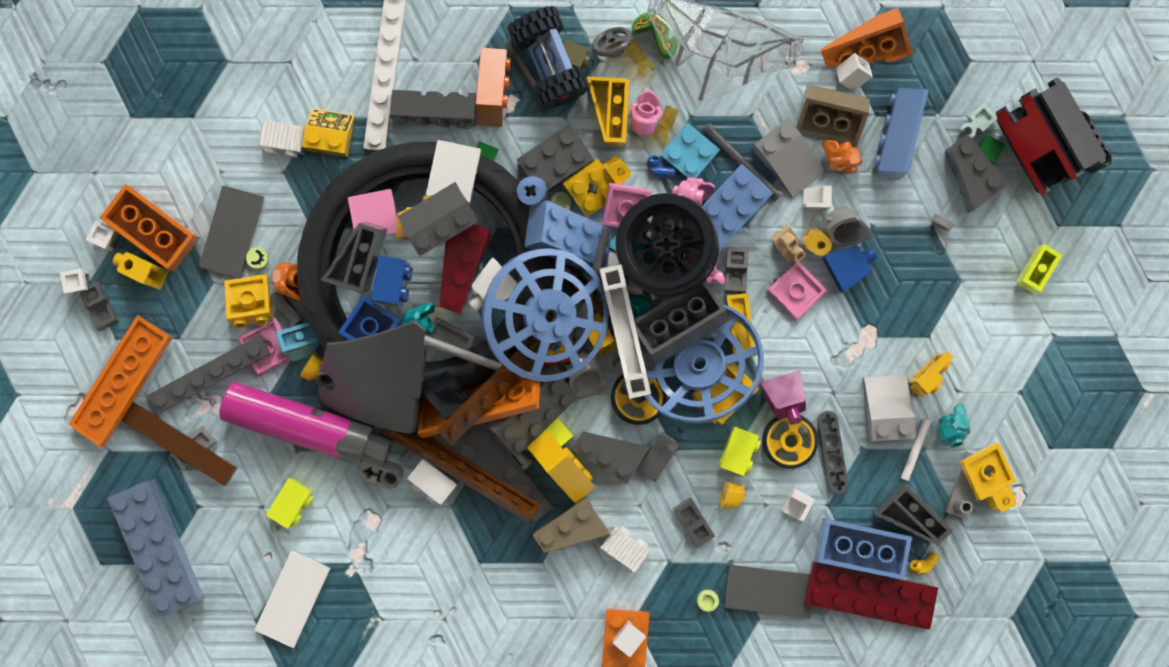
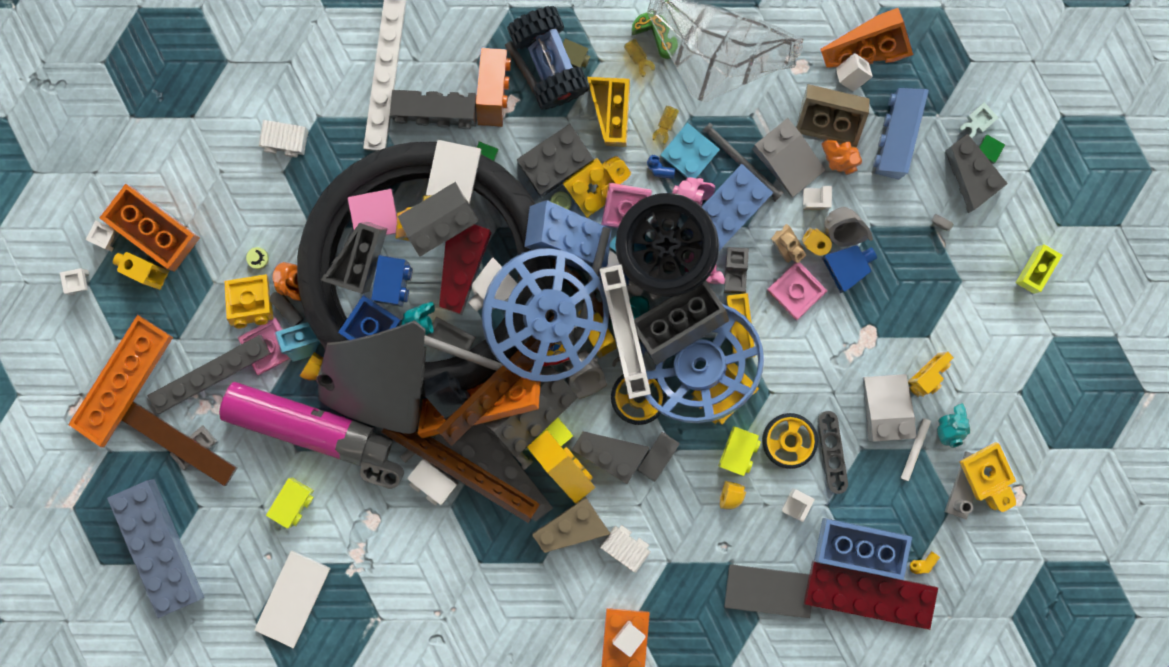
dark grey slope [79,281,119,331] -> none
dark grey tile [199,185,265,278] -> none
yellow slope [302,109,355,158] -> none
medium blue piece [517,176,547,205] -> none
dark grey piece [592,27,632,58] -> none
bright pink head [630,90,663,136] -> none
dark grey slope [673,497,715,548] -> none
yellowish green tile [697,589,719,612] -> none
torso [761,371,806,425] -> none
dark grey wedge [873,481,953,546] -> none
black piece [996,78,1113,196] -> none

